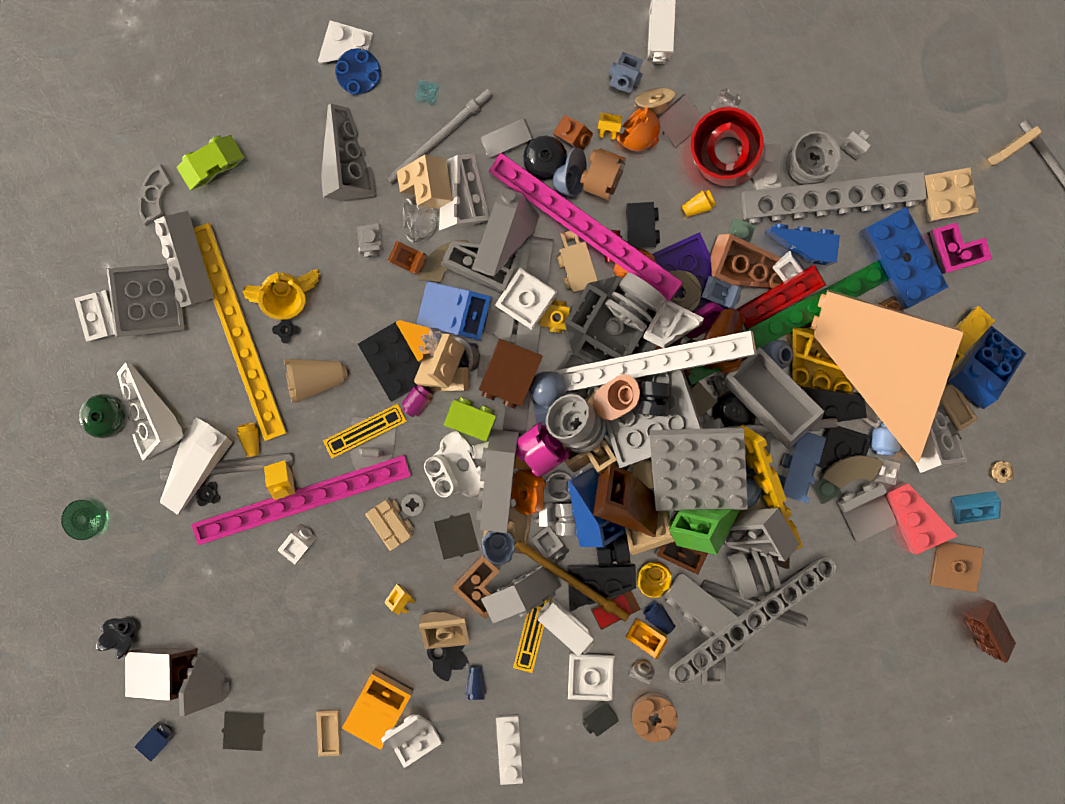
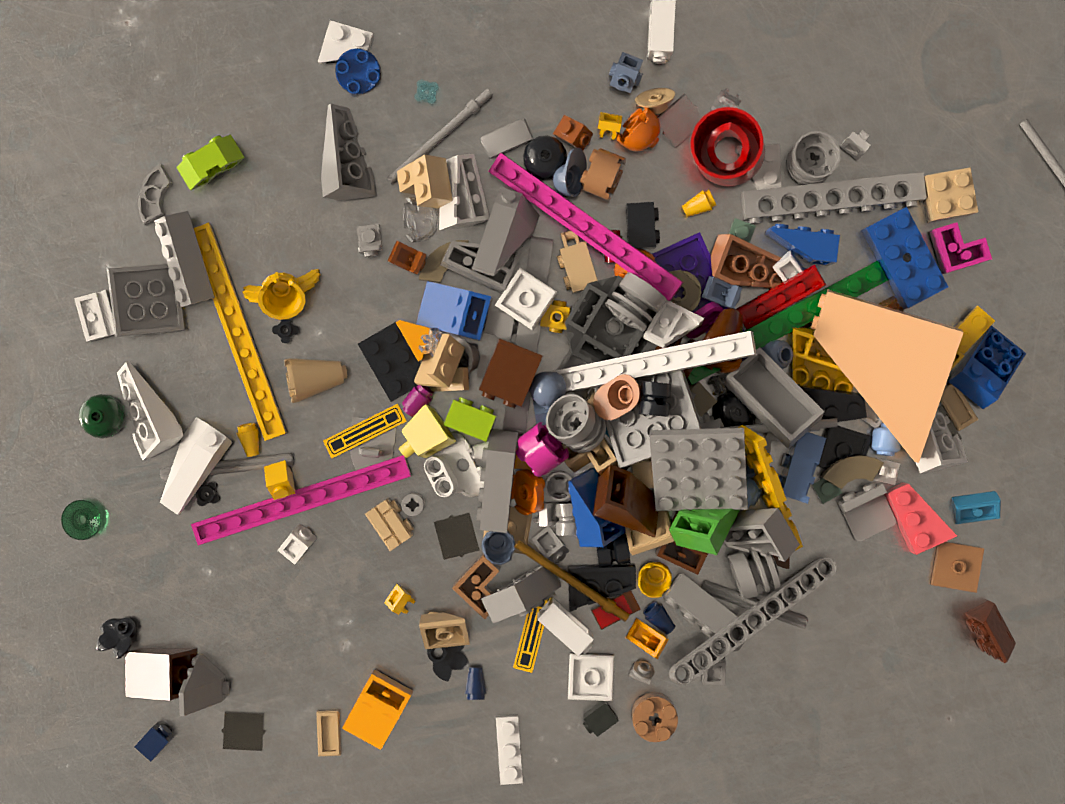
white bracket [381,715,444,770] -> none
tan tile [988,126,1042,165] -> none
tan plate [992,461,1014,483] -> none
none -> light yellow torso [399,404,456,458]

